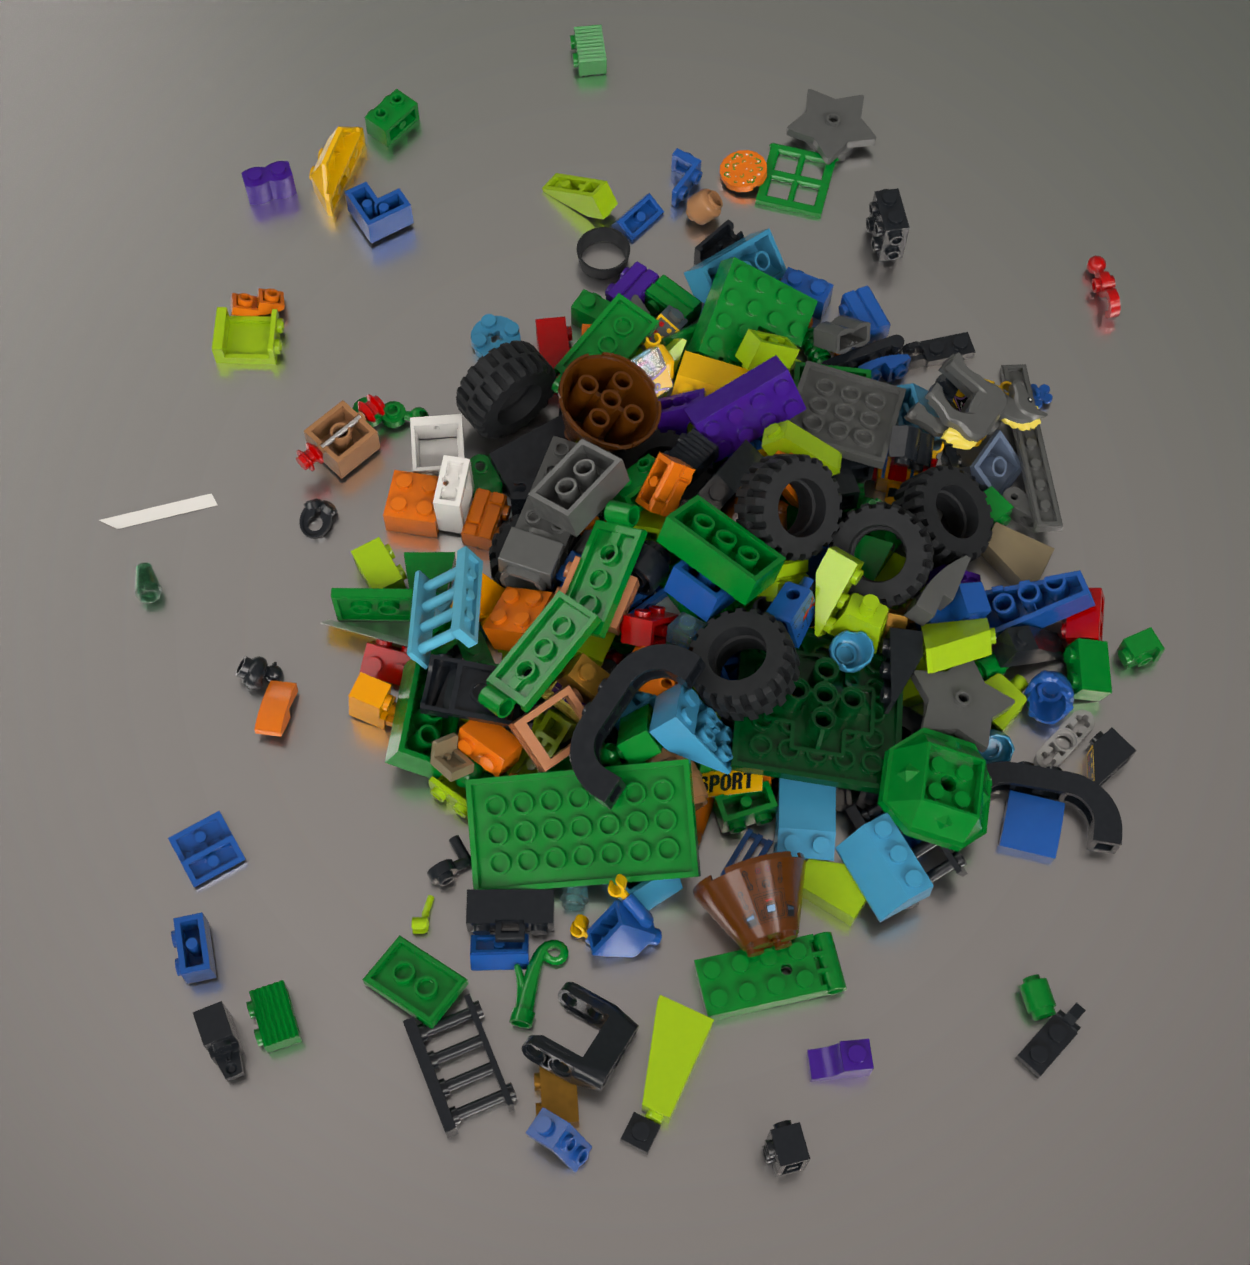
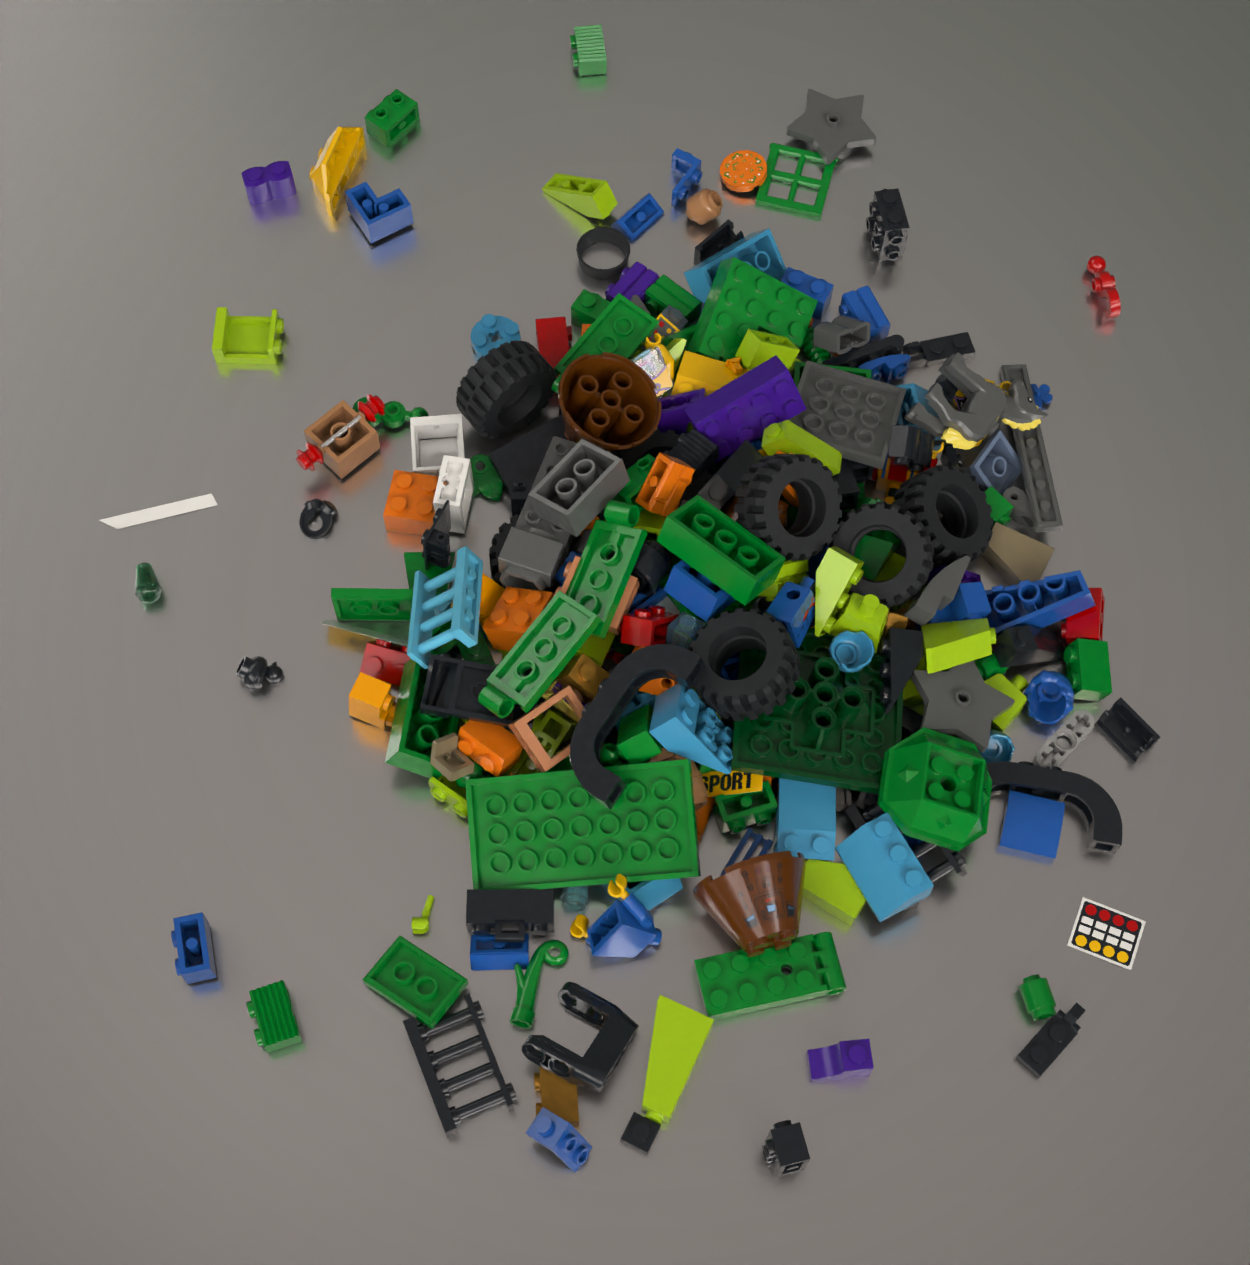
blue slope [168,811,246,888] -> none
black hinge [193,1001,245,1081] -> none
orange slope [231,288,285,316] -> none
orange slope [254,680,298,737] -> none
lime brick [351,537,407,589] -> none
black plate [427,835,471,886] -> none
orange brick [461,488,511,551] -> none
black slope [1087,727,1137,786] -> none
green brick [1117,627,1165,668] -> none
none -> black hinge [421,500,451,570]
none -> light orange piece [725,357,743,374]
none -> sticker [1067,897,1146,970]
none -> black hinge [1095,698,1160,764]

